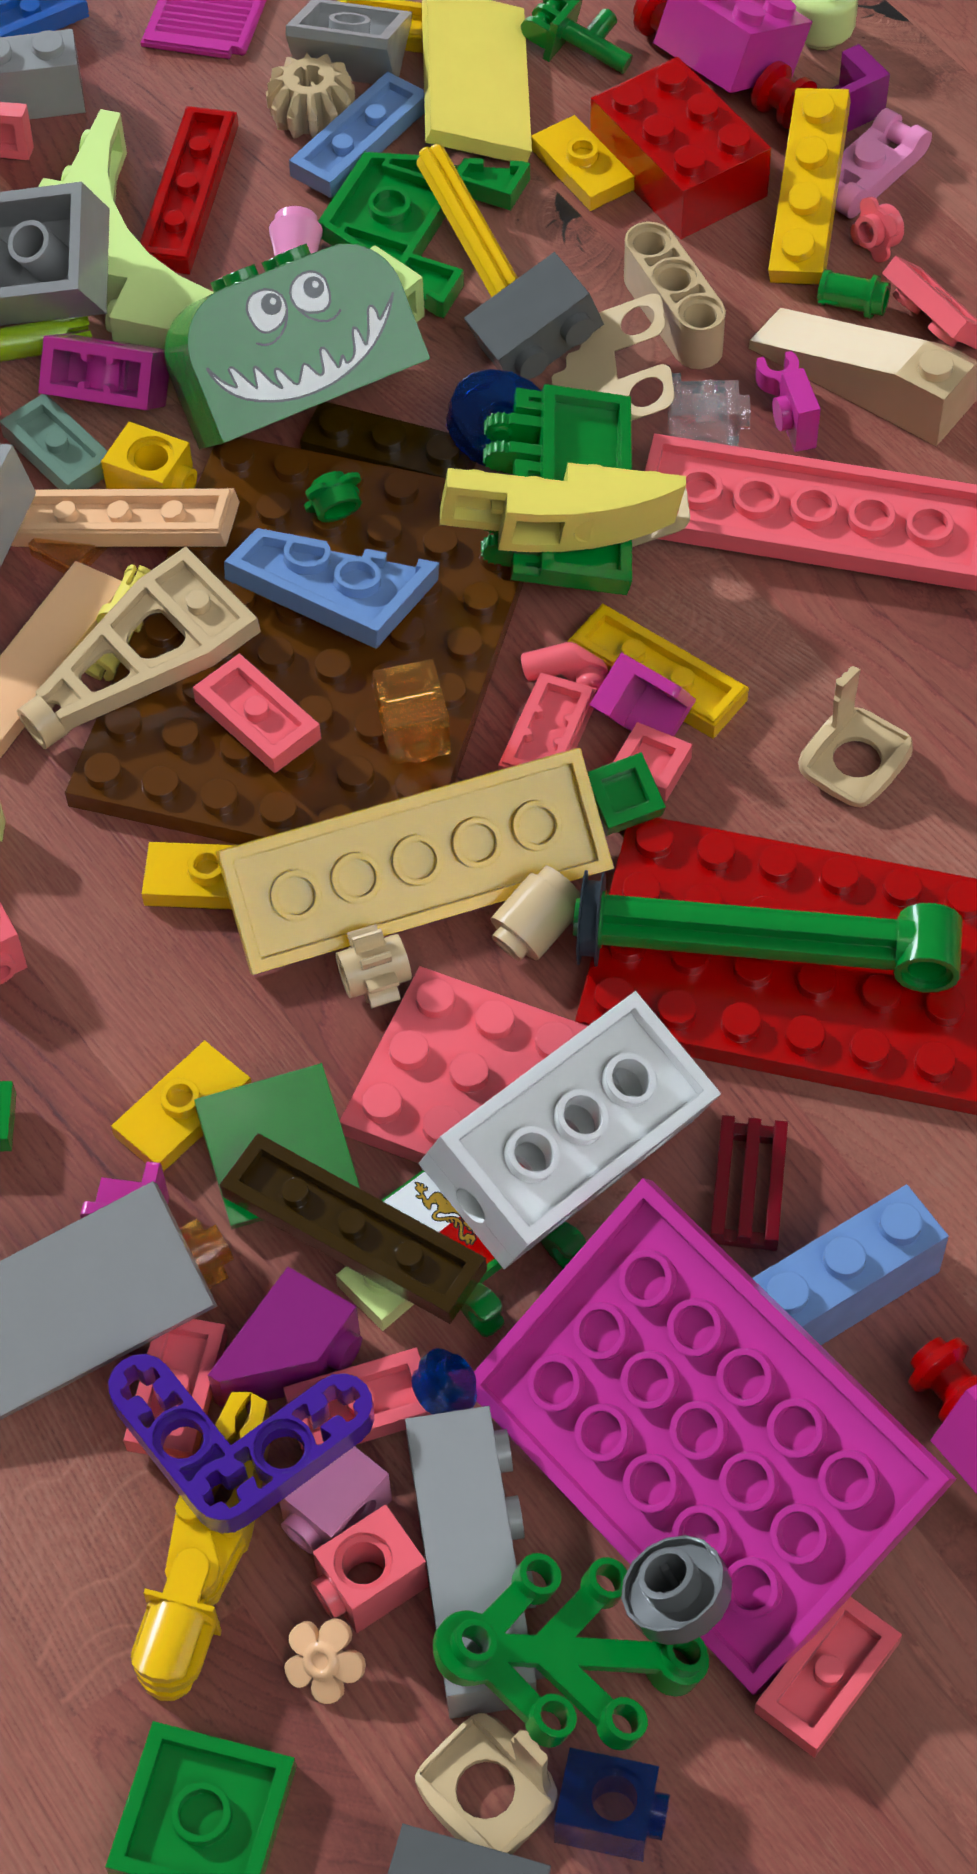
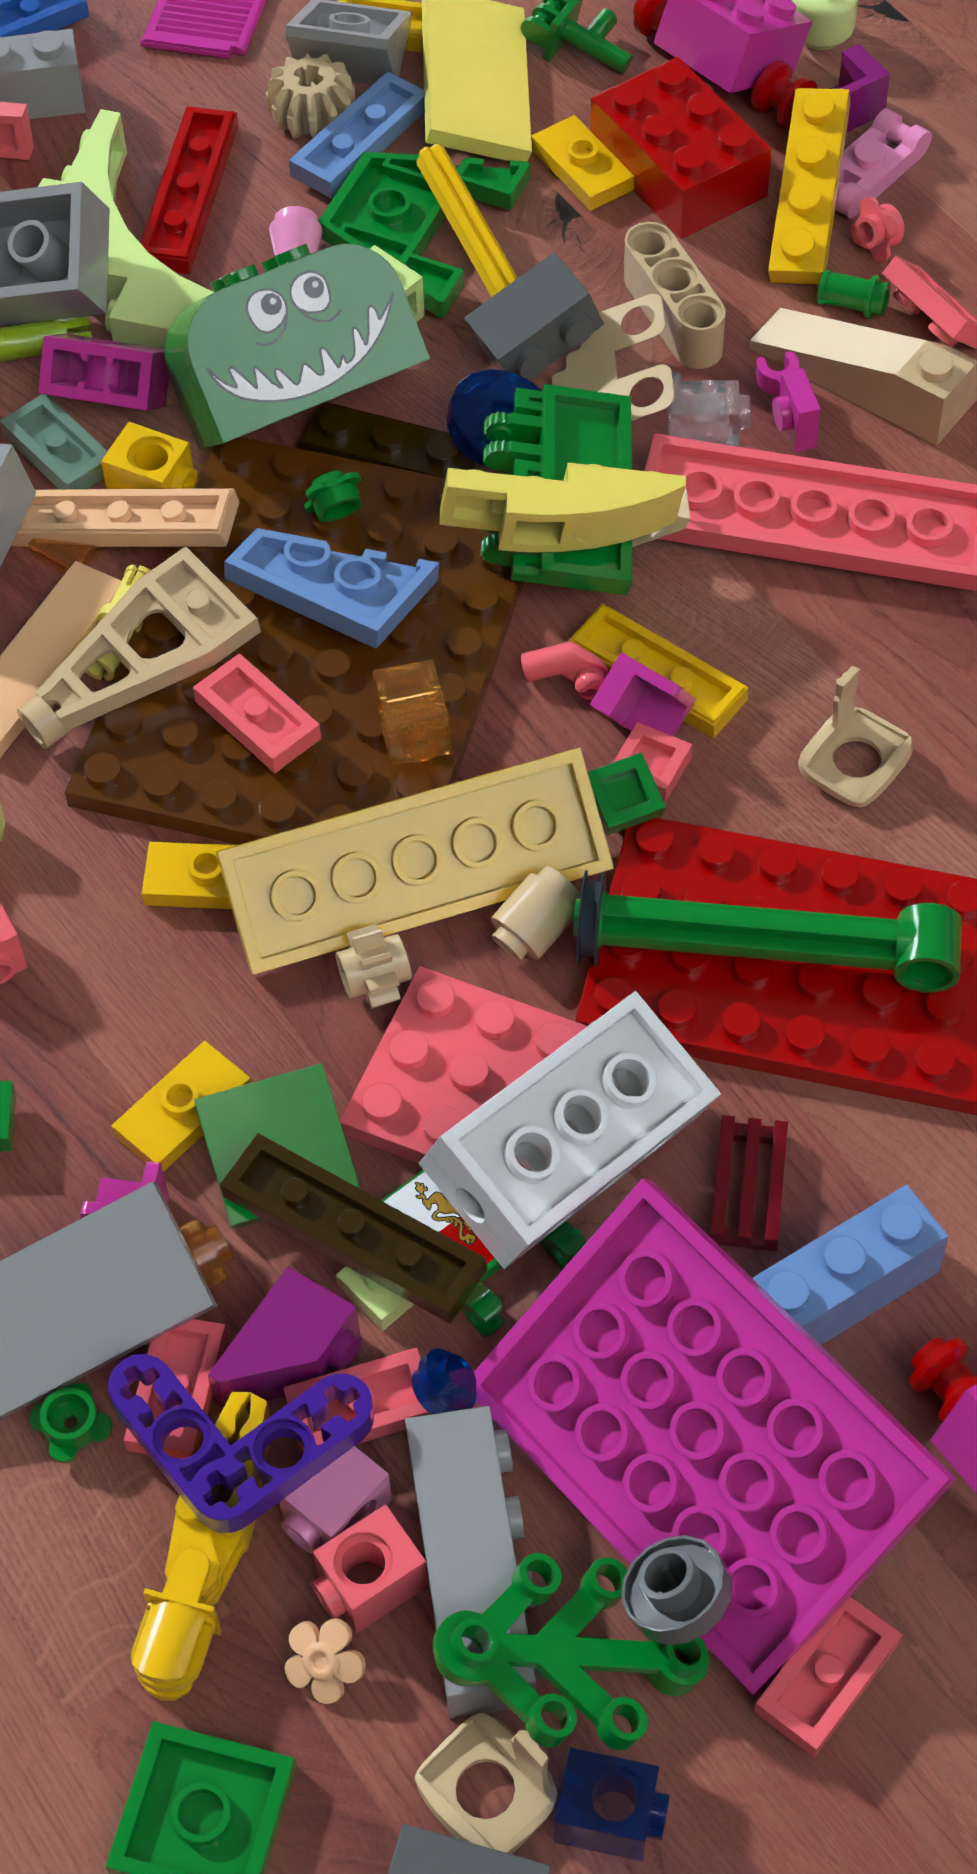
coral plate [498,672,597,770] -> none
none -> green plate [29,1383,113,1463]

